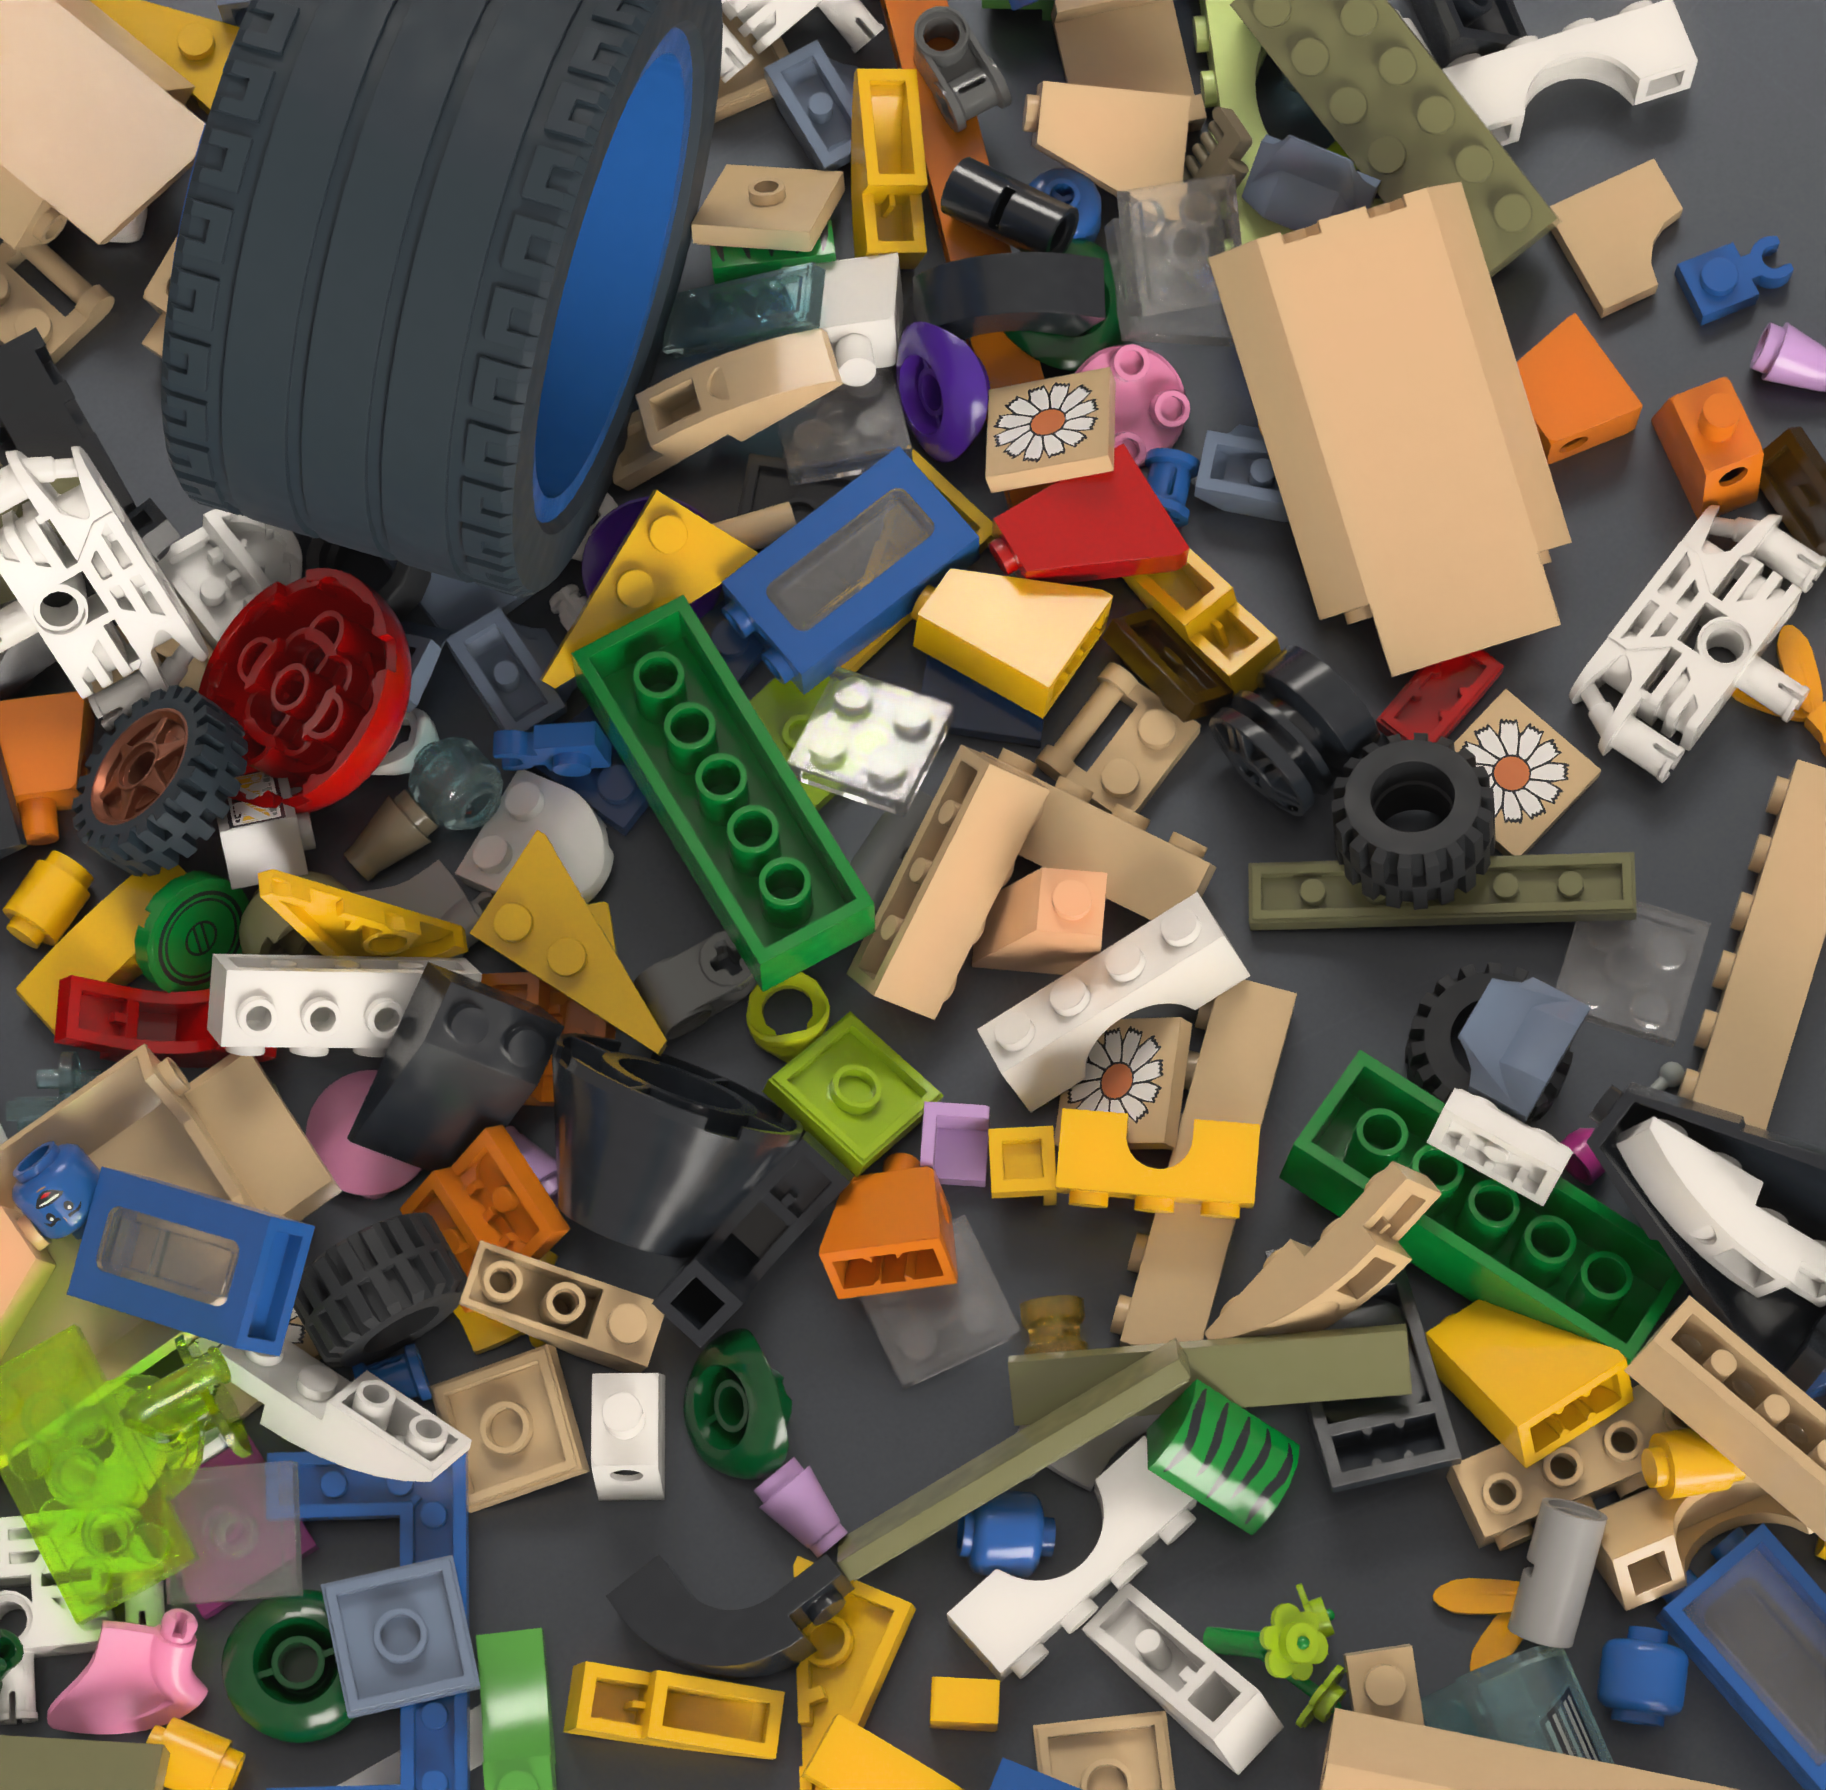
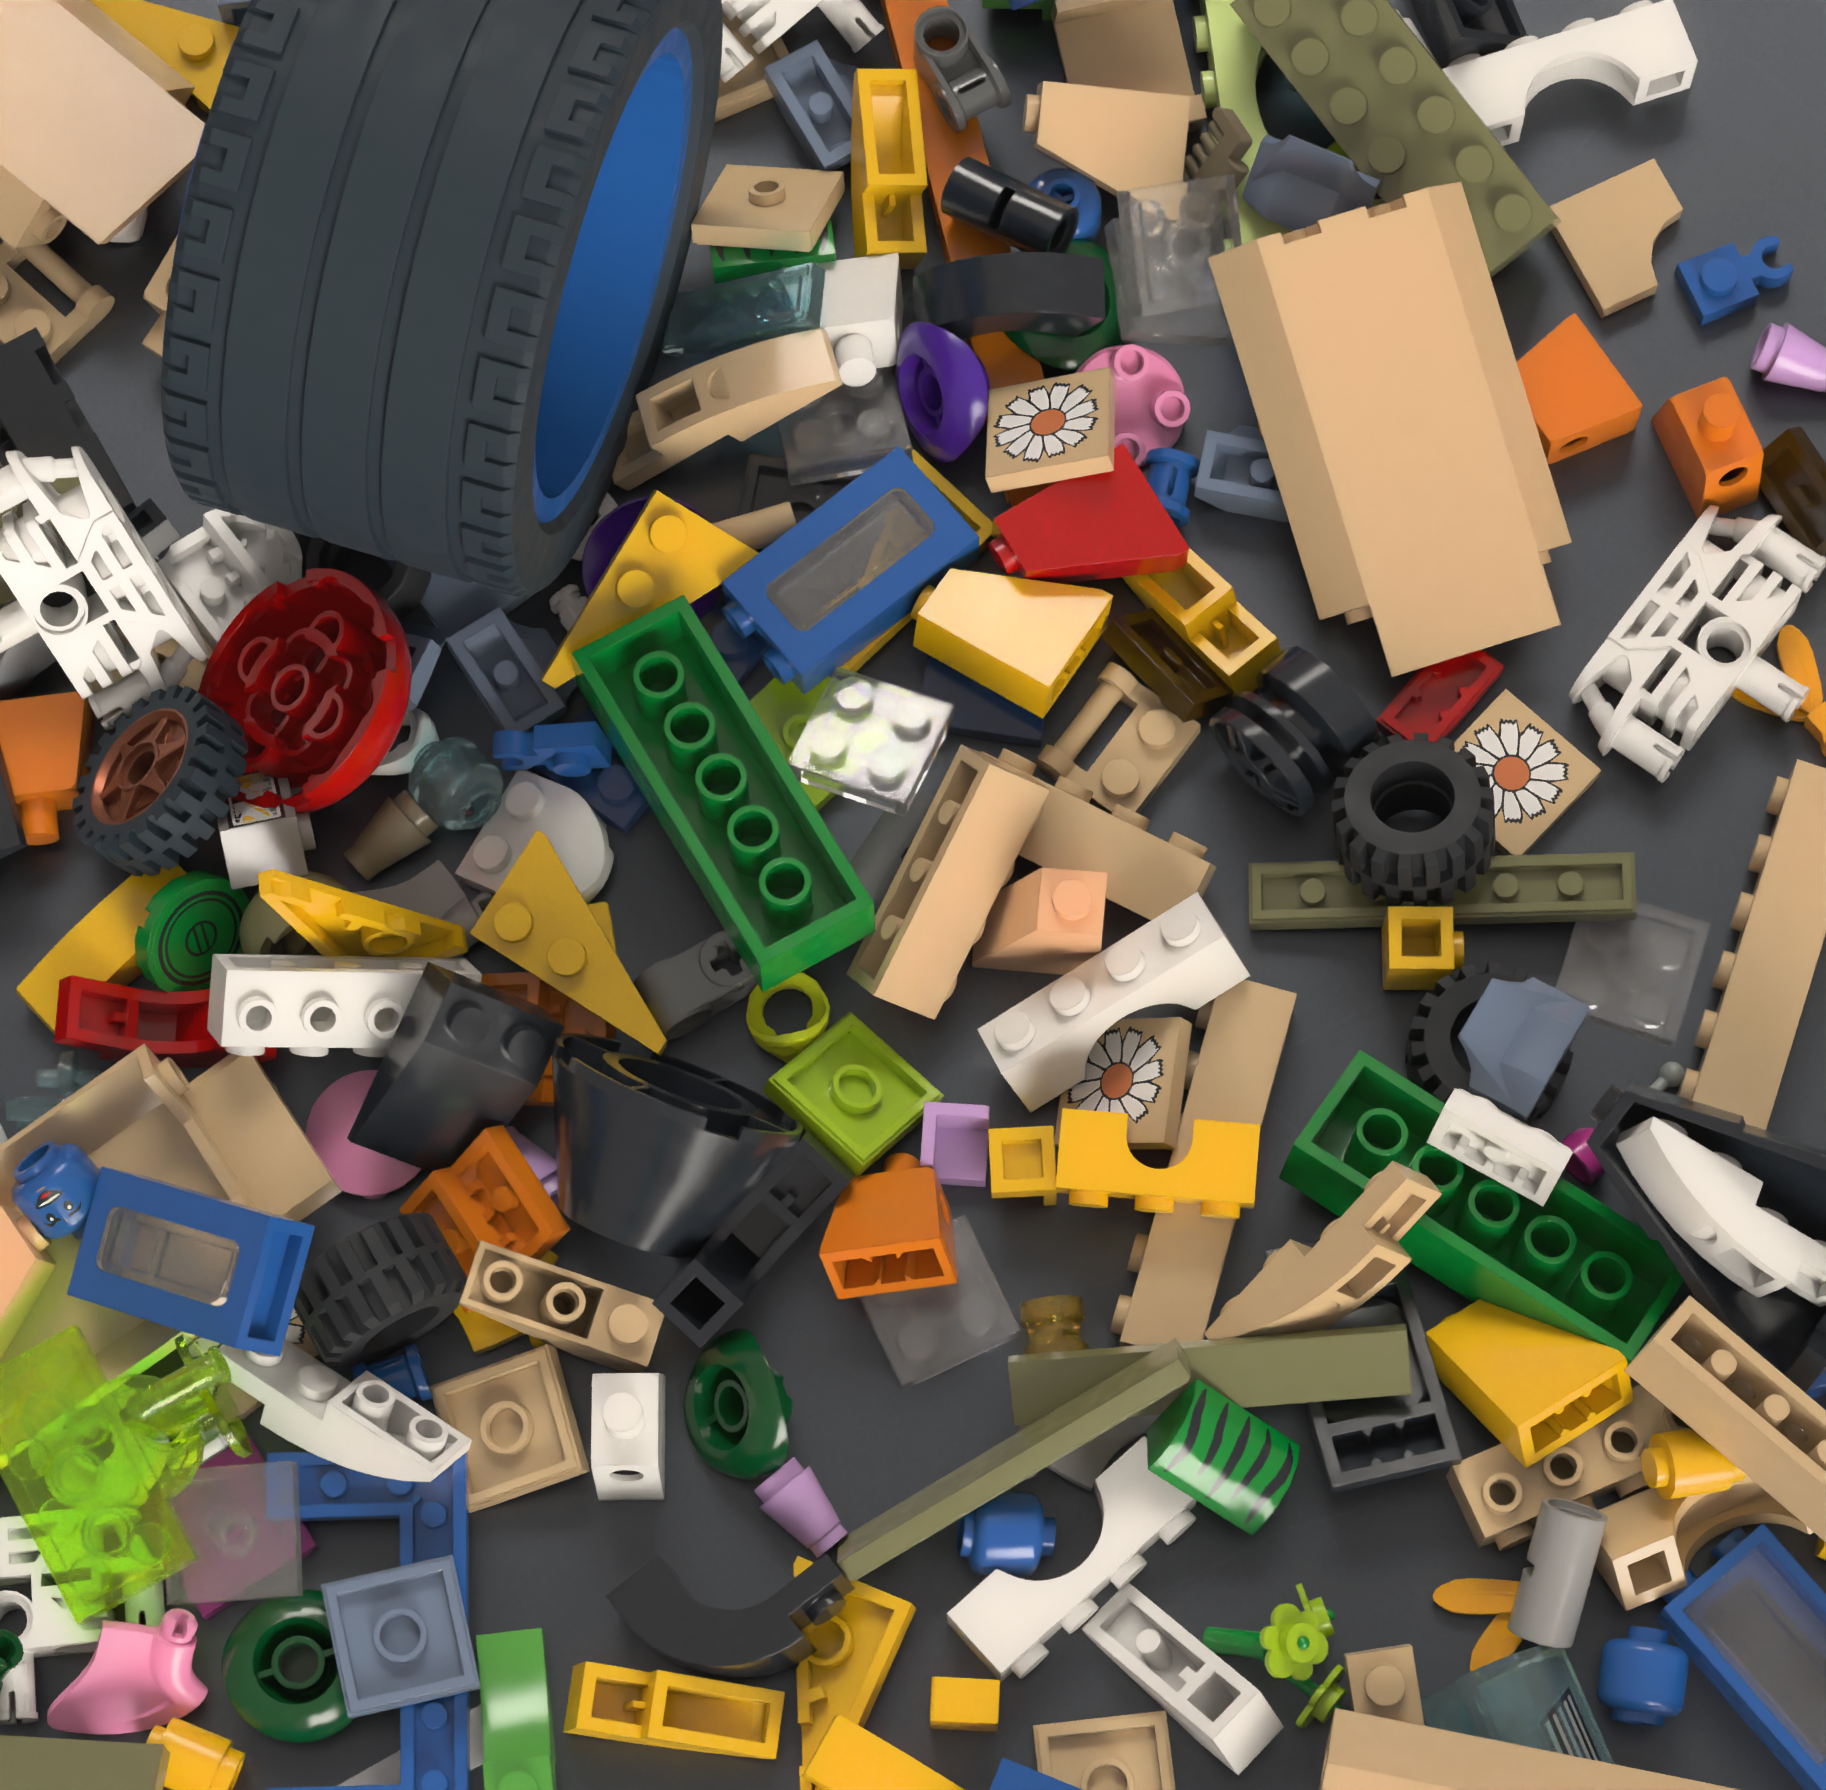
yellow brick [2,851,94,949] -> none
none -> yellow brick [1382,906,1464,990]

